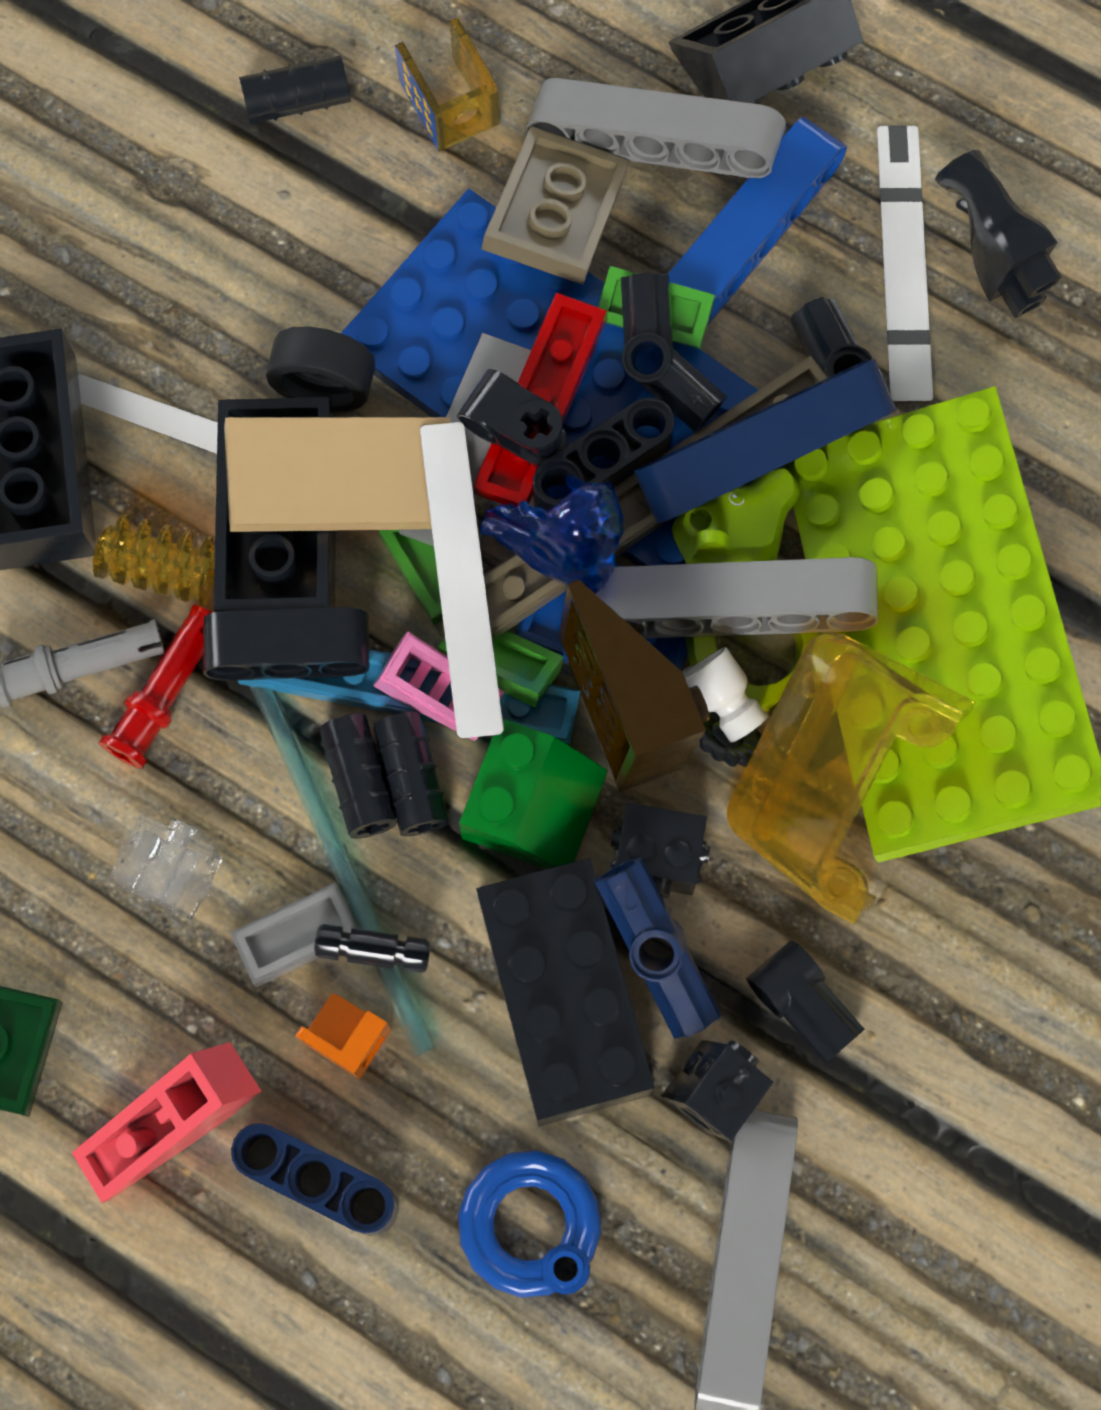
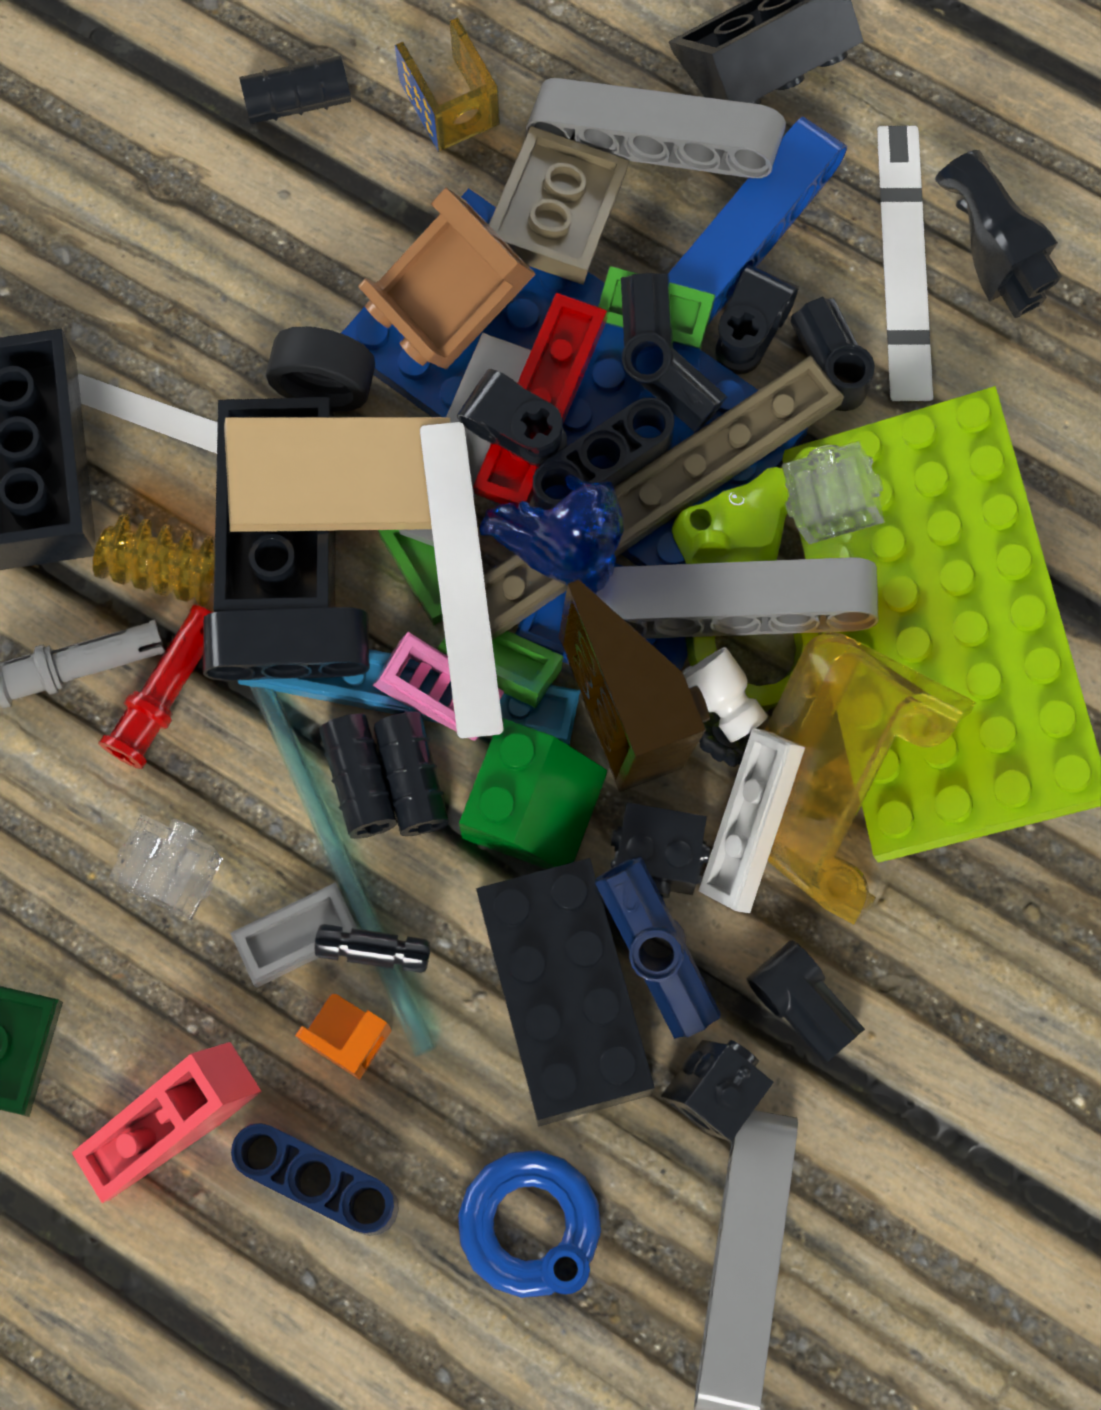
dark blue beam [634,358,896,523] -> none
none -> medium nougat panel [358,187,536,369]
none -> white tile [699,728,805,913]
none -> black piece [715,265,799,374]
none -> clear head [782,441,885,544]

